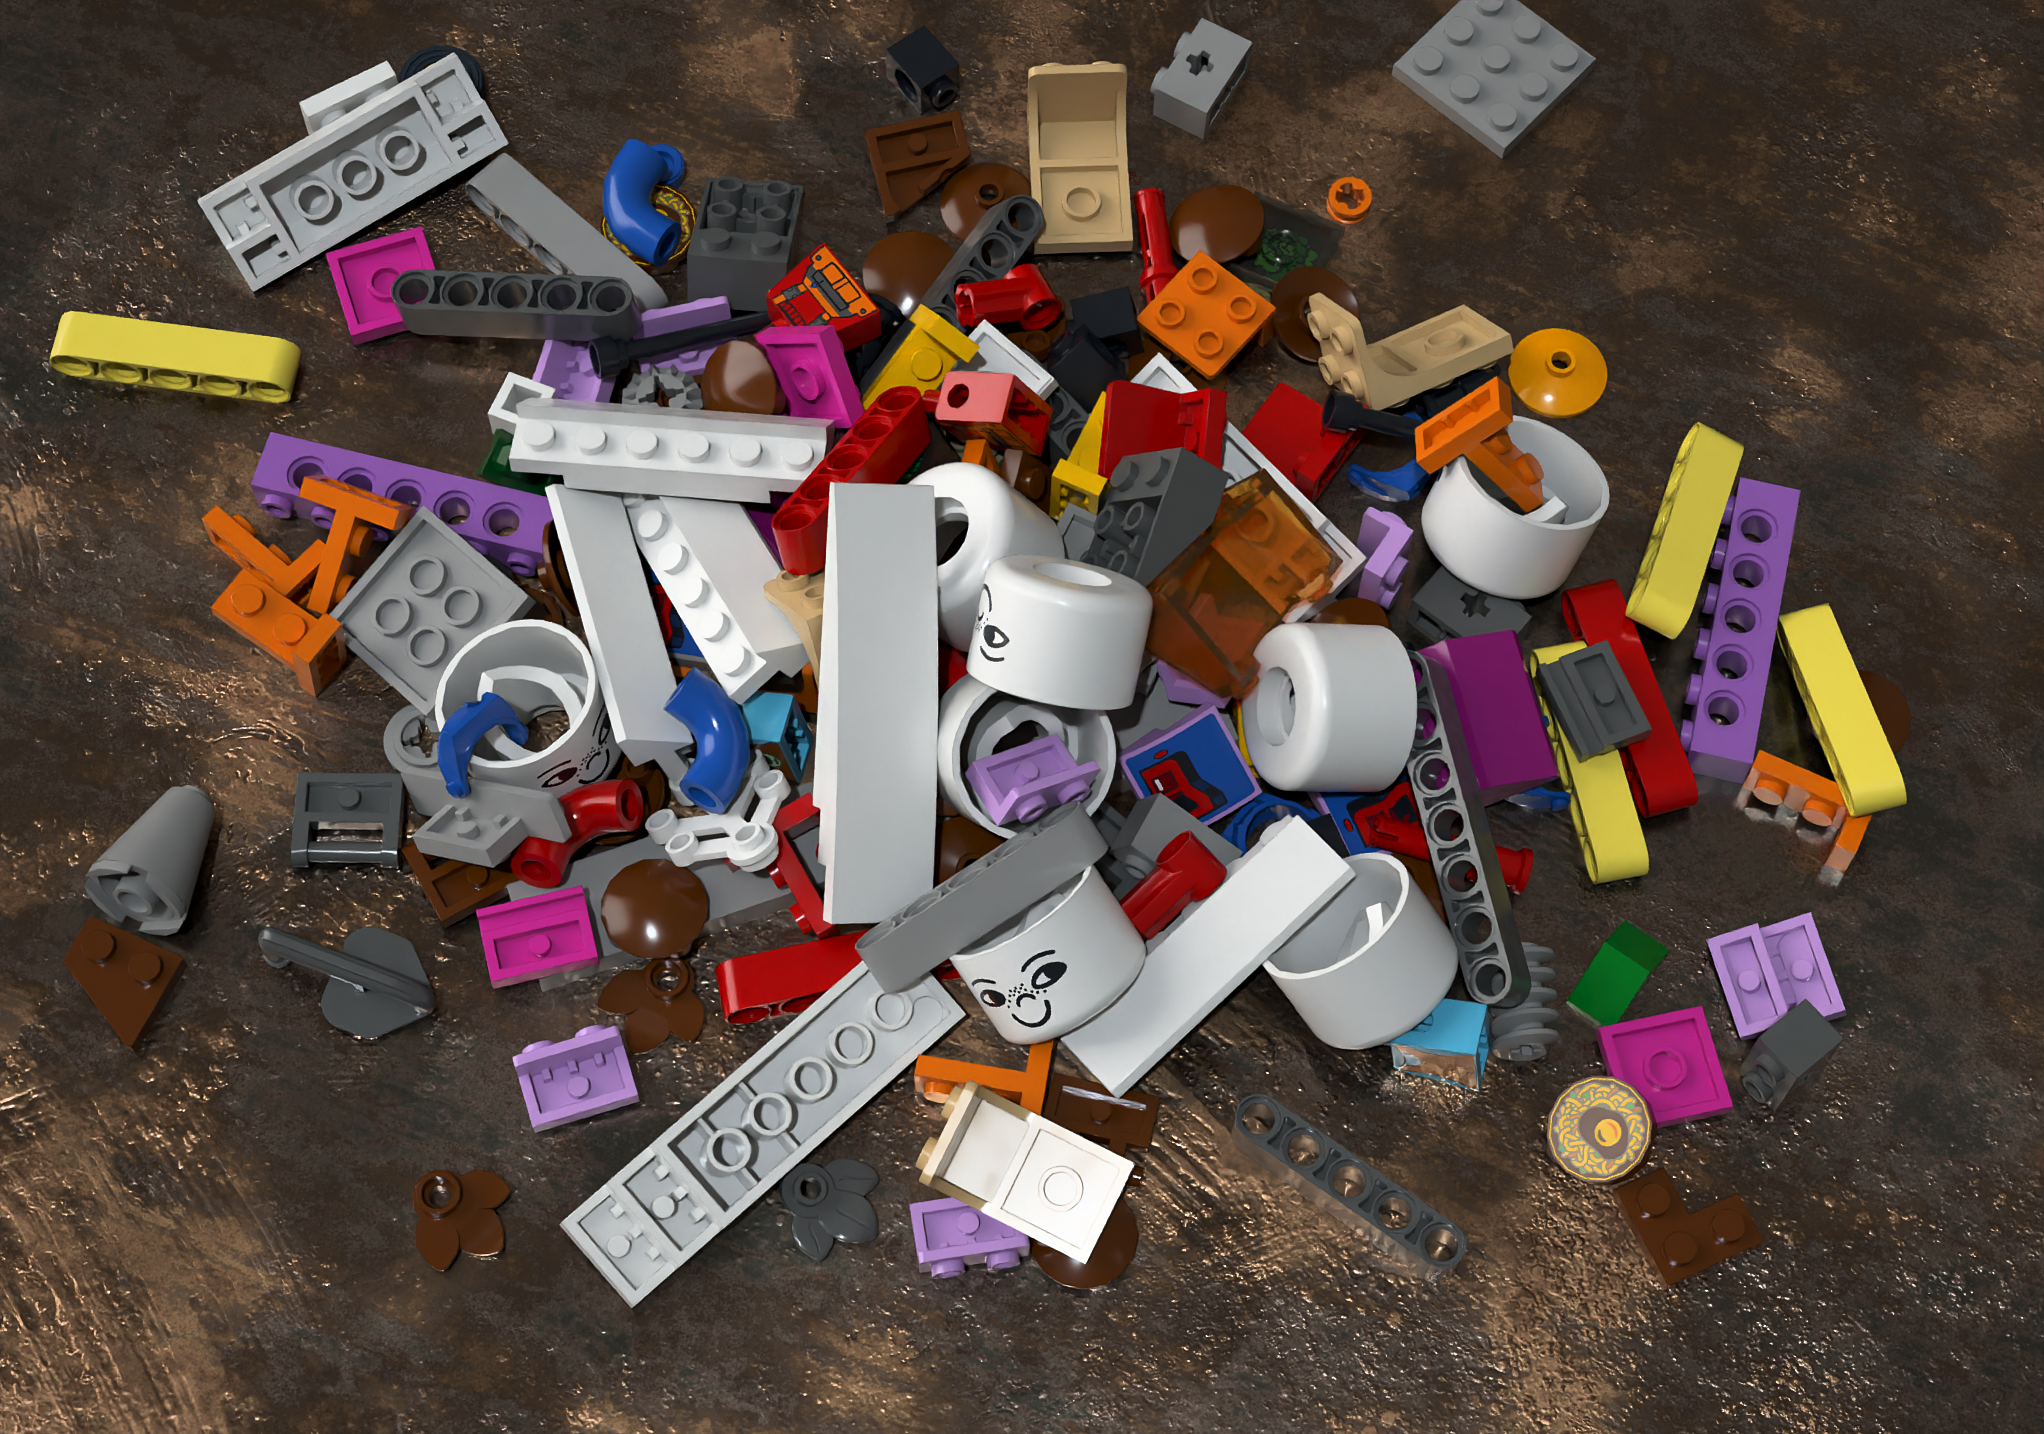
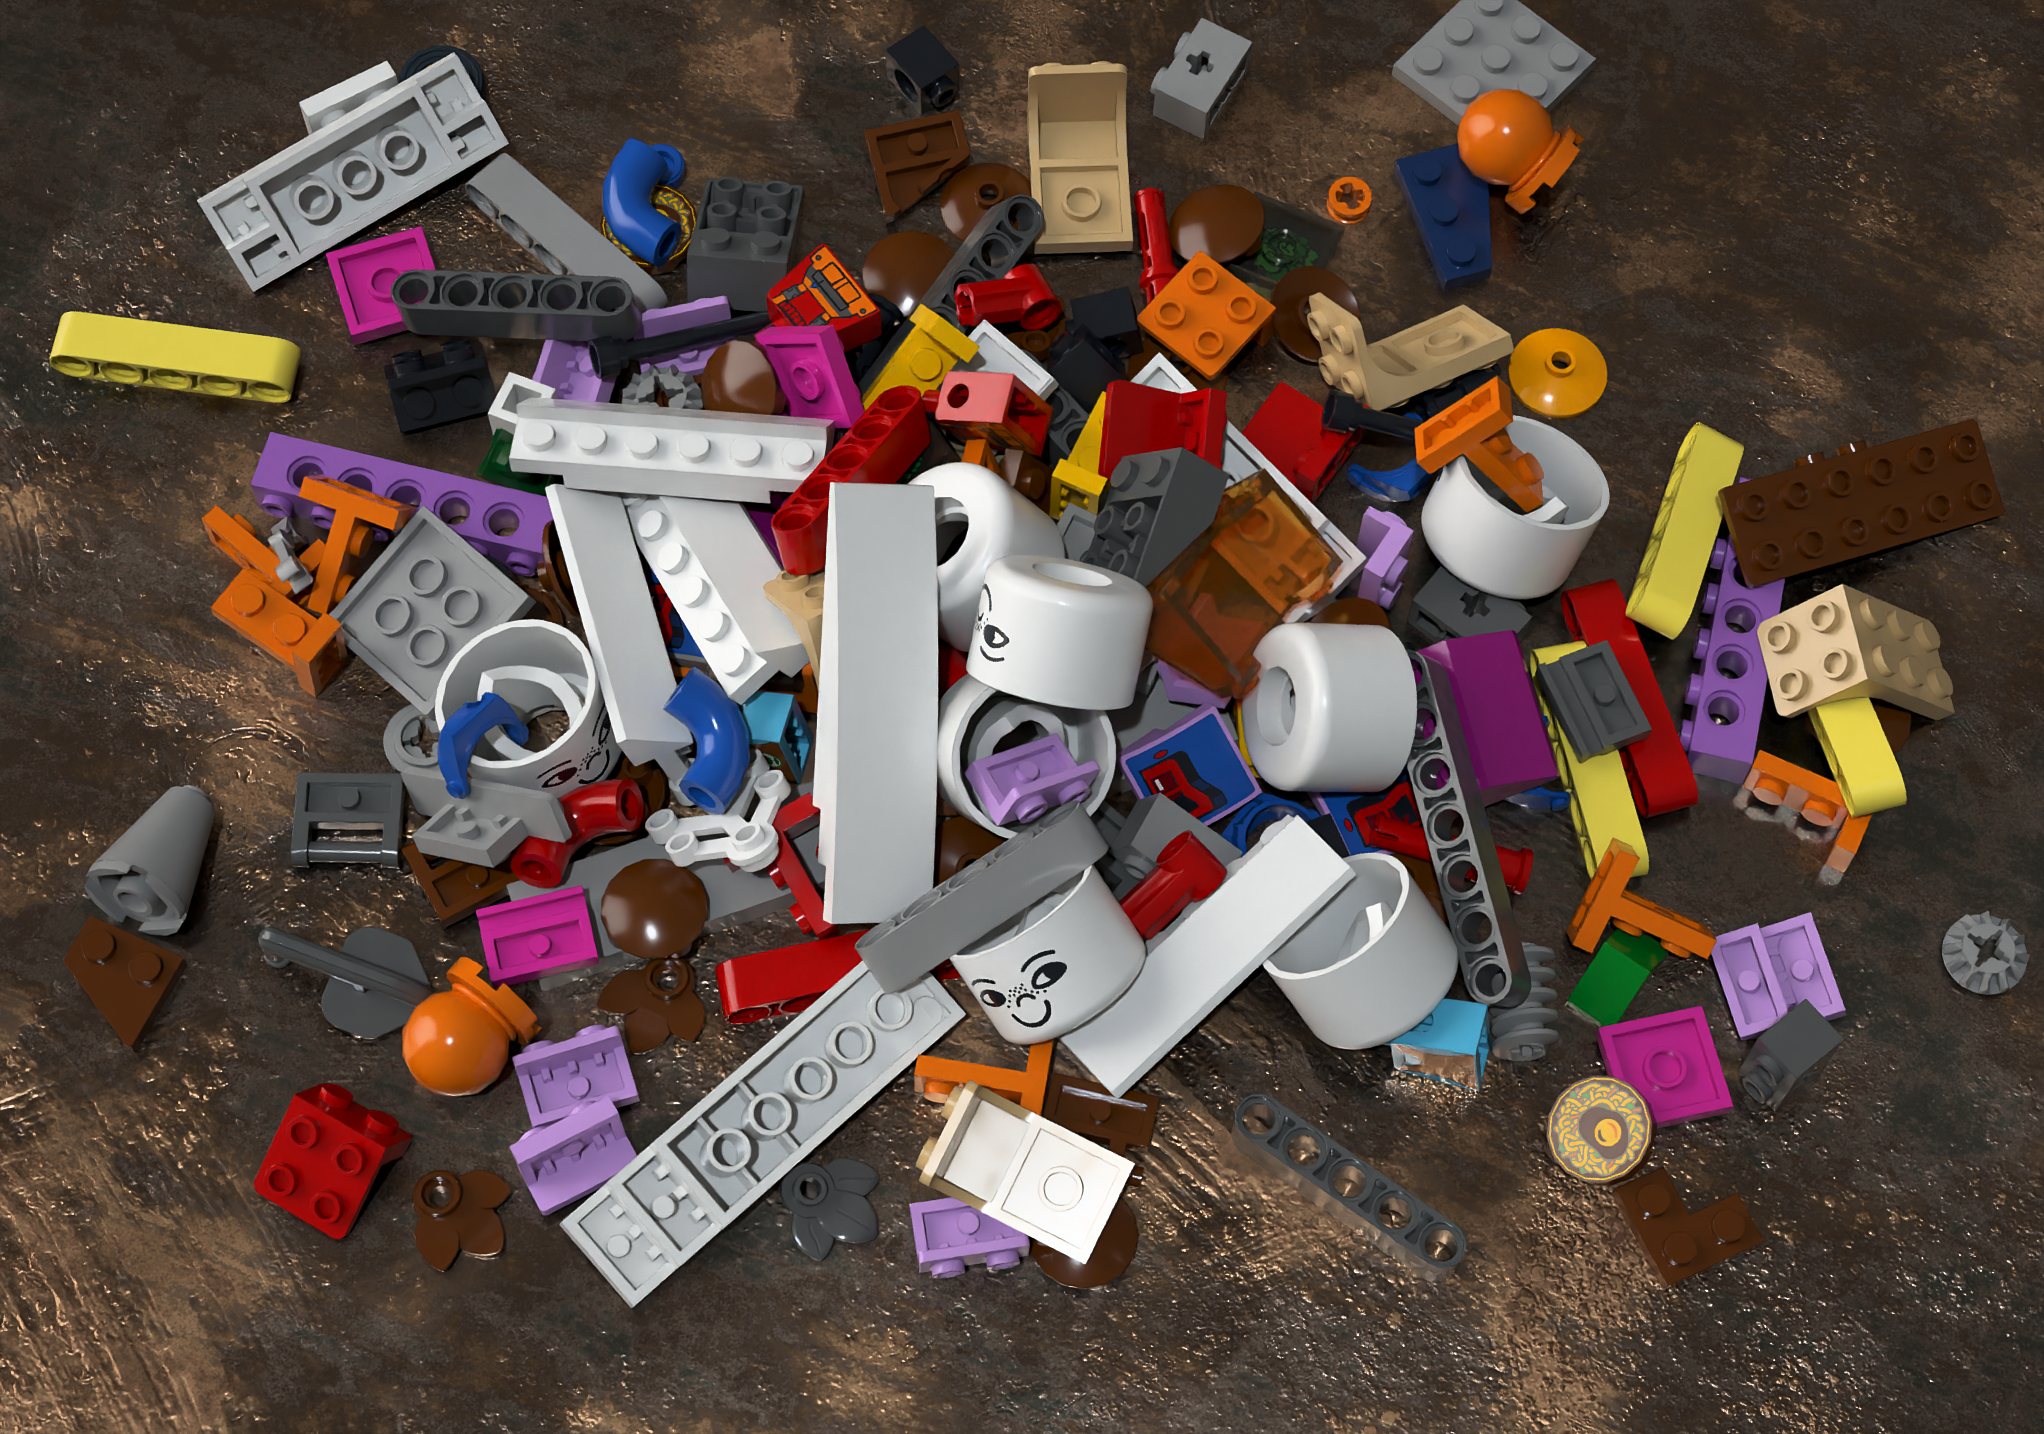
none -> red bracket [254,1083,413,1239]
none -> light grey piece [268,516,313,595]
none -> black bracket [384,337,496,433]
none -> orange tile [402,957,542,1097]
none -> lavender bracket [509,1096,637,1216]
none -> dark blue wing [1393,143,1492,291]
none -> orange tile [1457,88,1584,214]
none -> orange bracket [1566,838,1717,959]
none -> reddish brown bracket [1718,419,2005,588]
none -> tan bracket [1757,584,1955,721]
none -> light grey gear [1942,911,2030,995]

